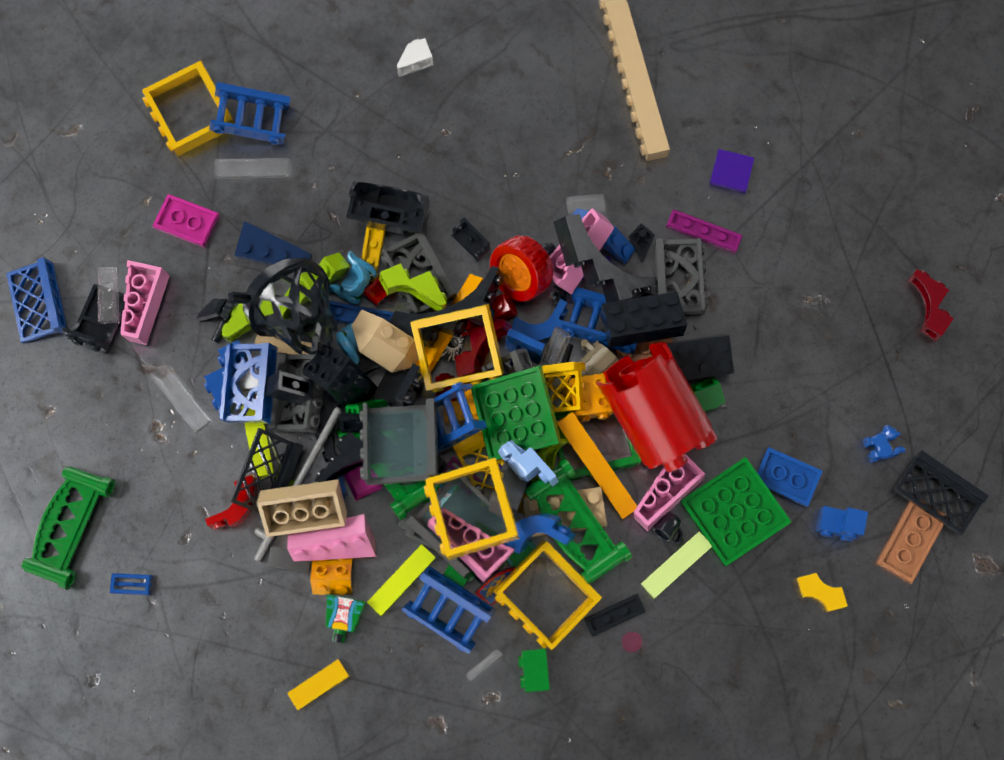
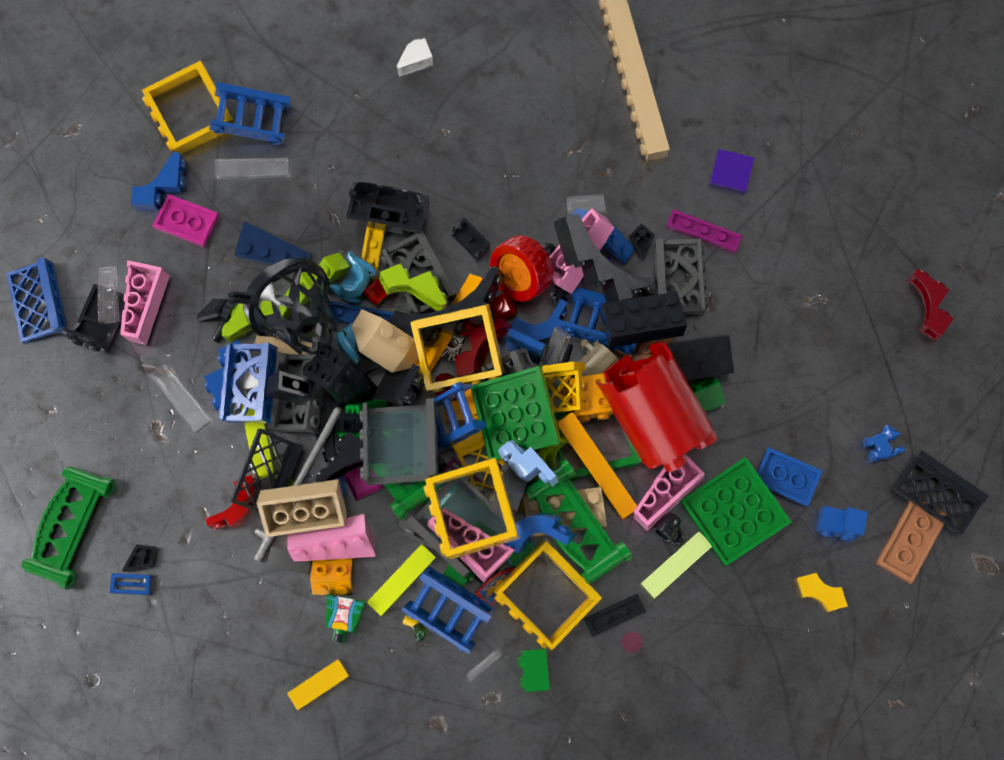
none -> black piece [122,544,157,572]
none -> blue arch [131,152,186,211]
none -> clear green arm [403,615,427,641]

